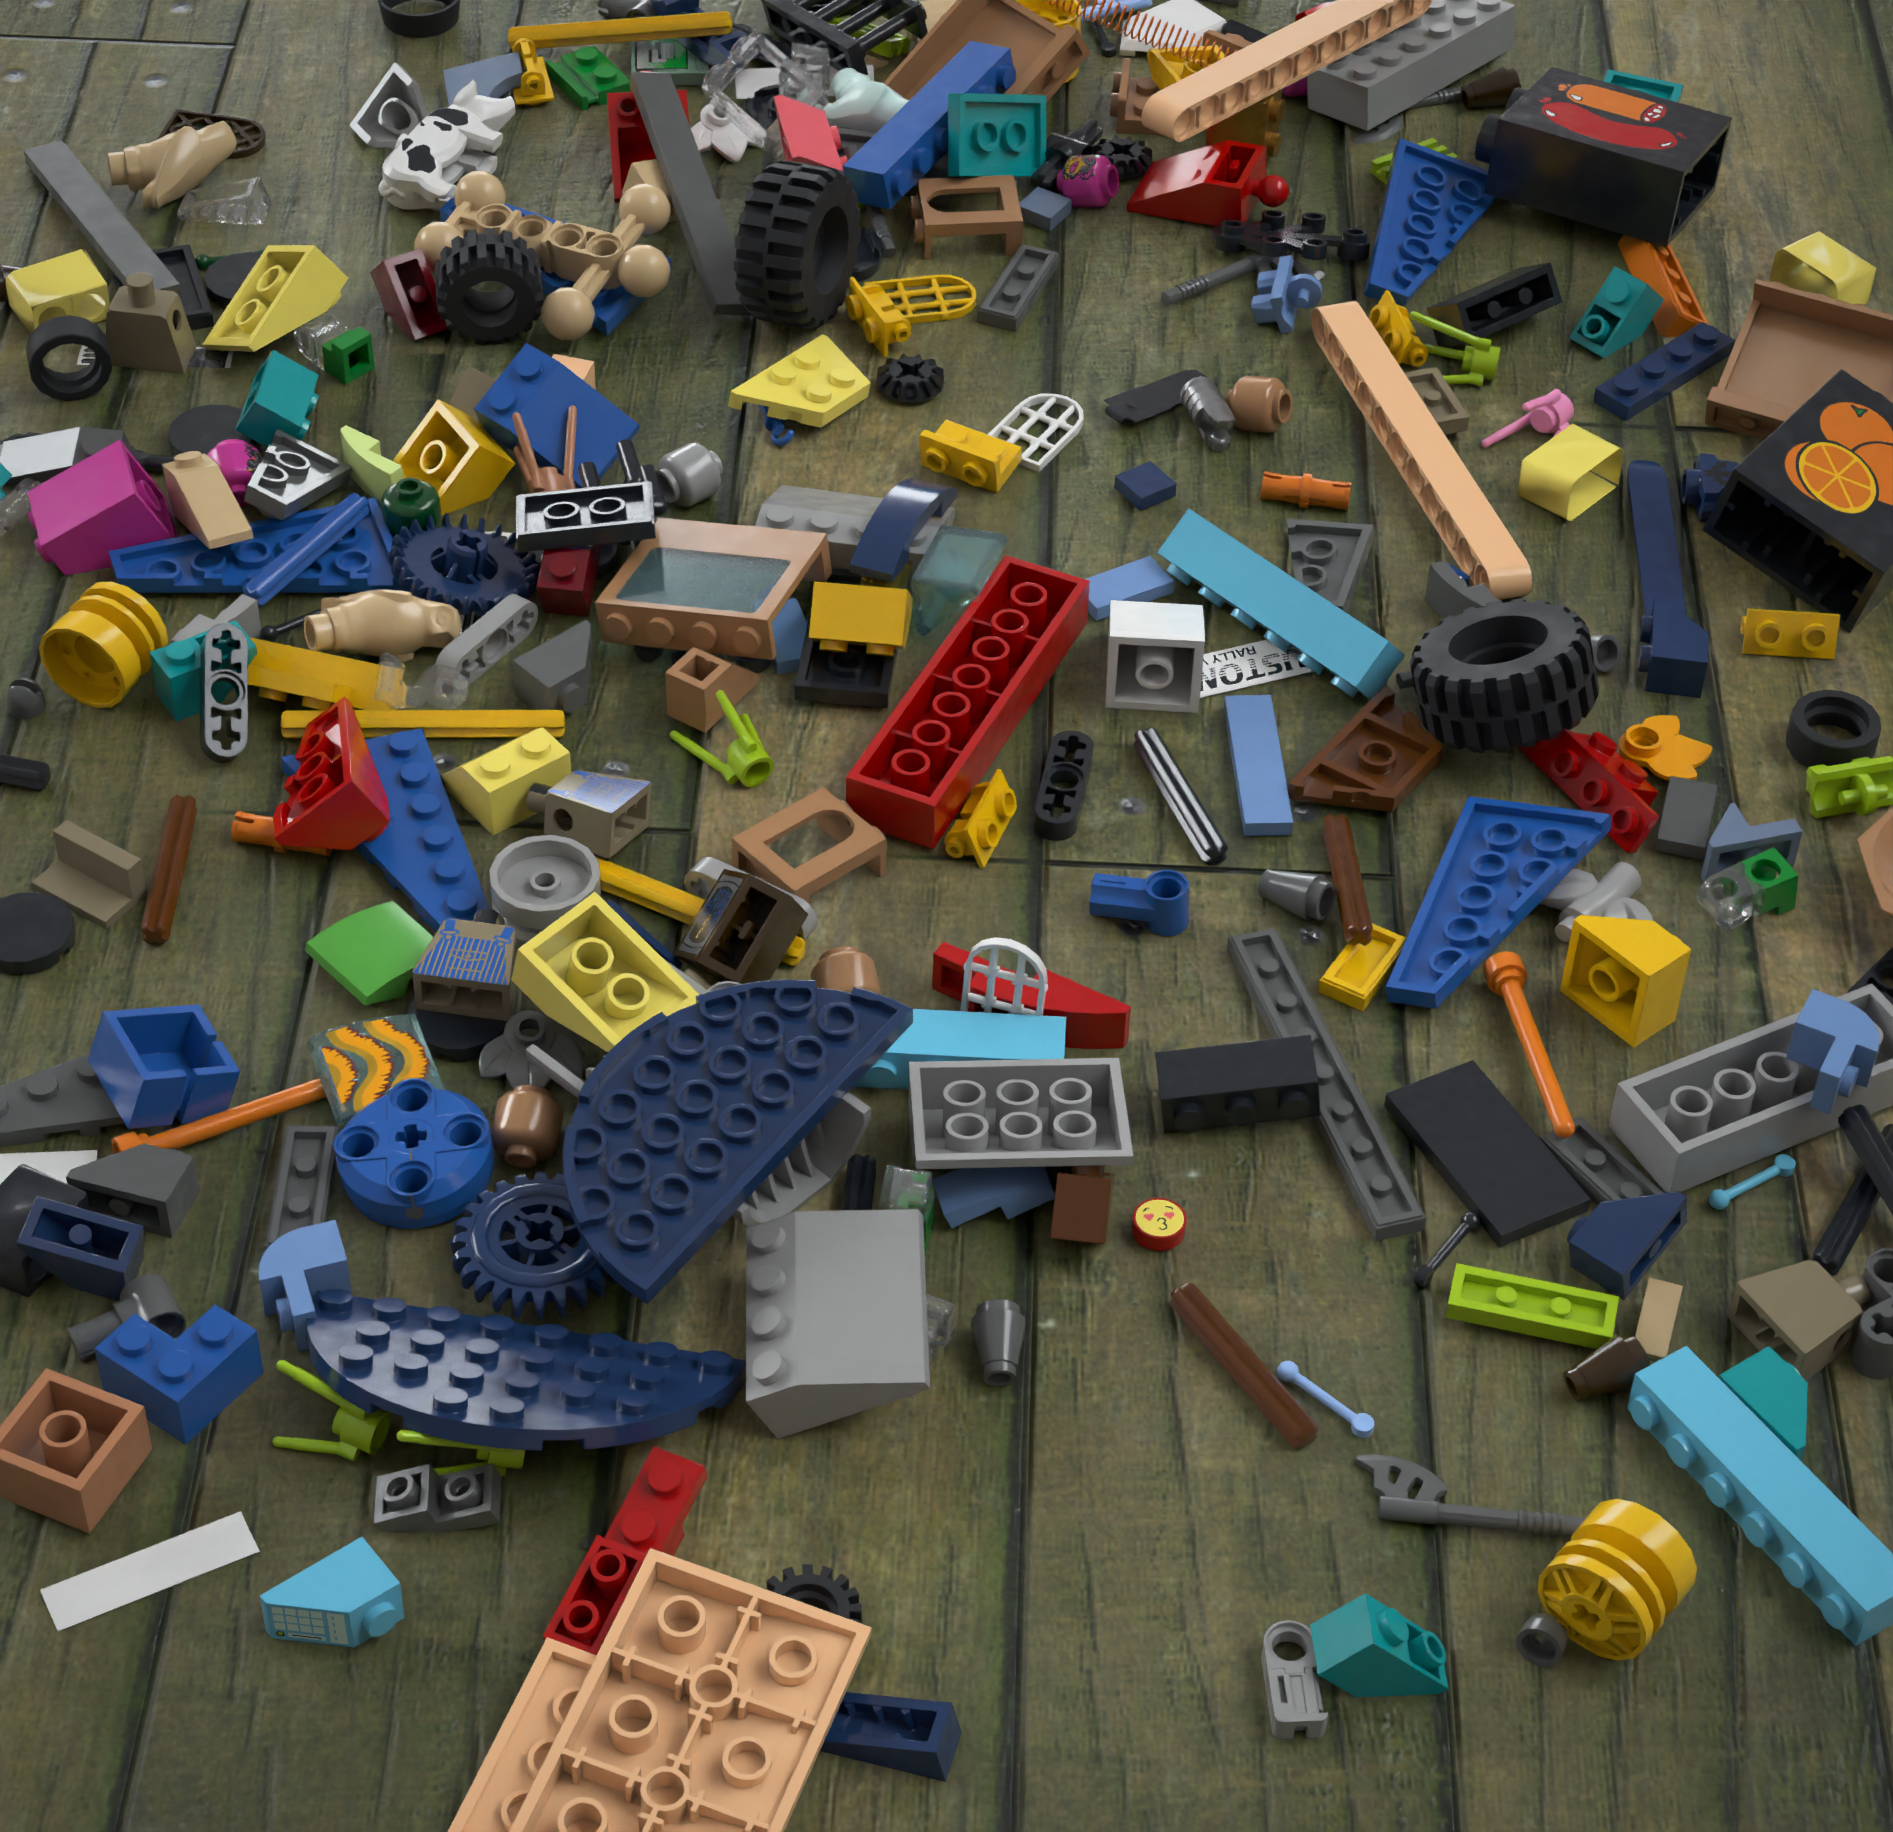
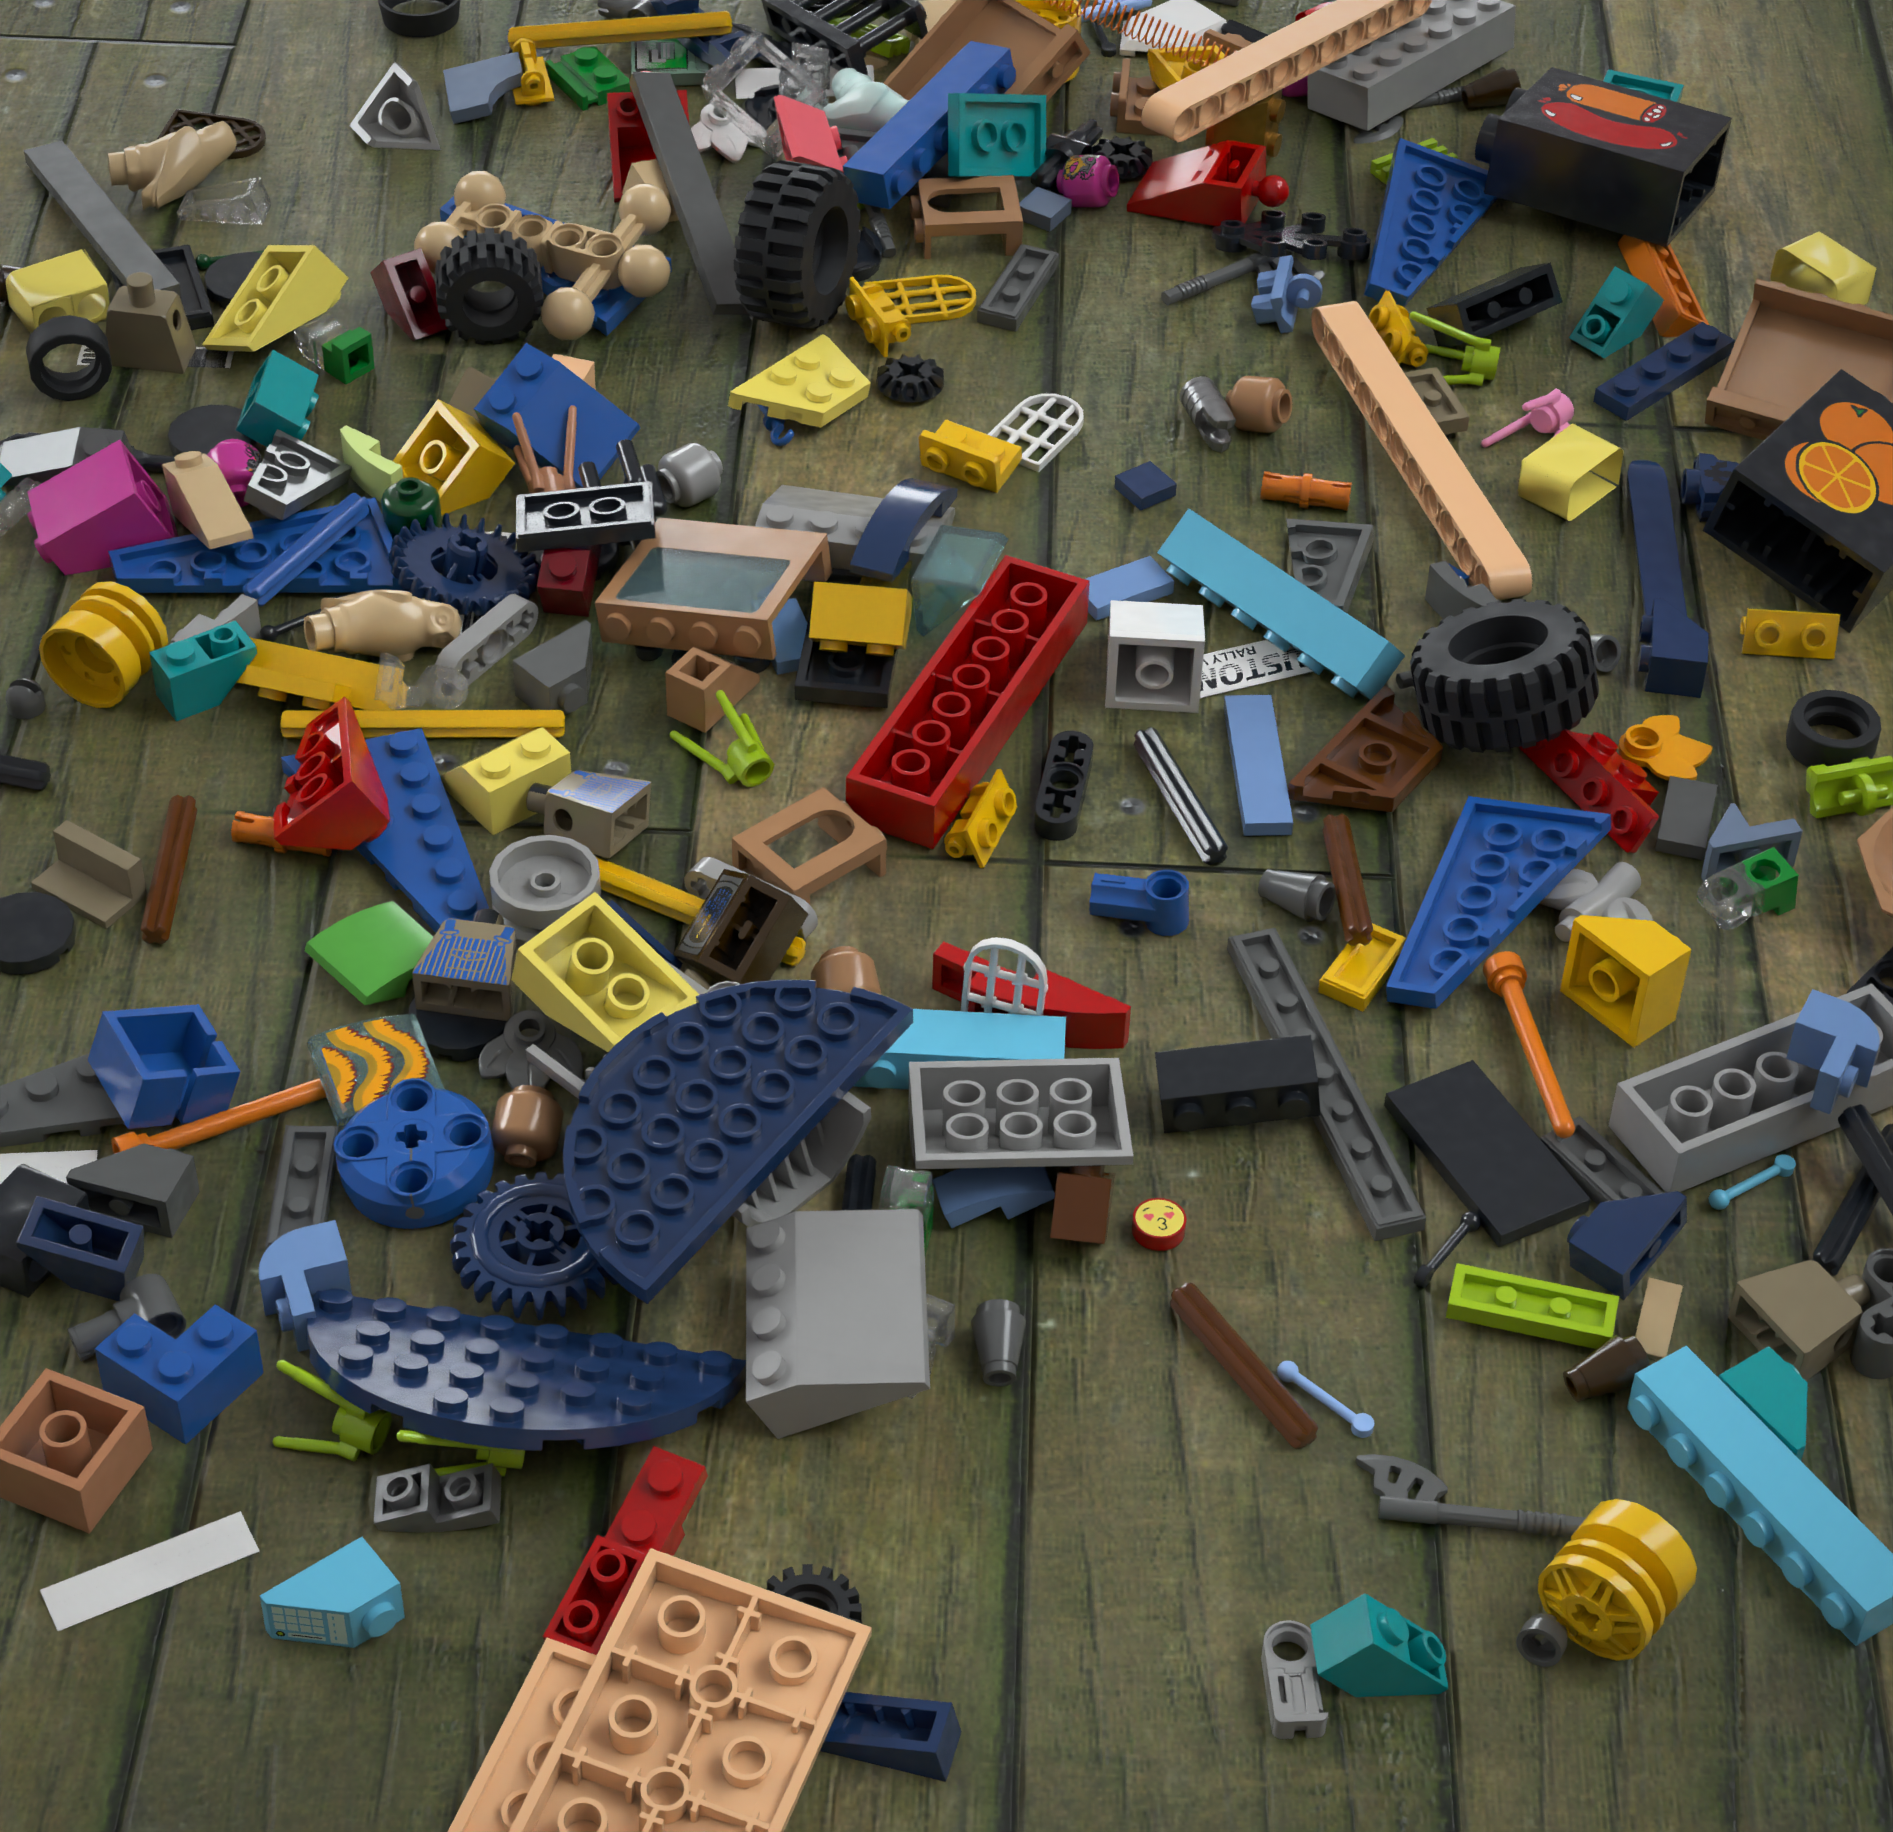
beam [200,623,248,763] -> none
white animal [378,80,515,212] -> none
black piece [1104,370,1218,425] -> none

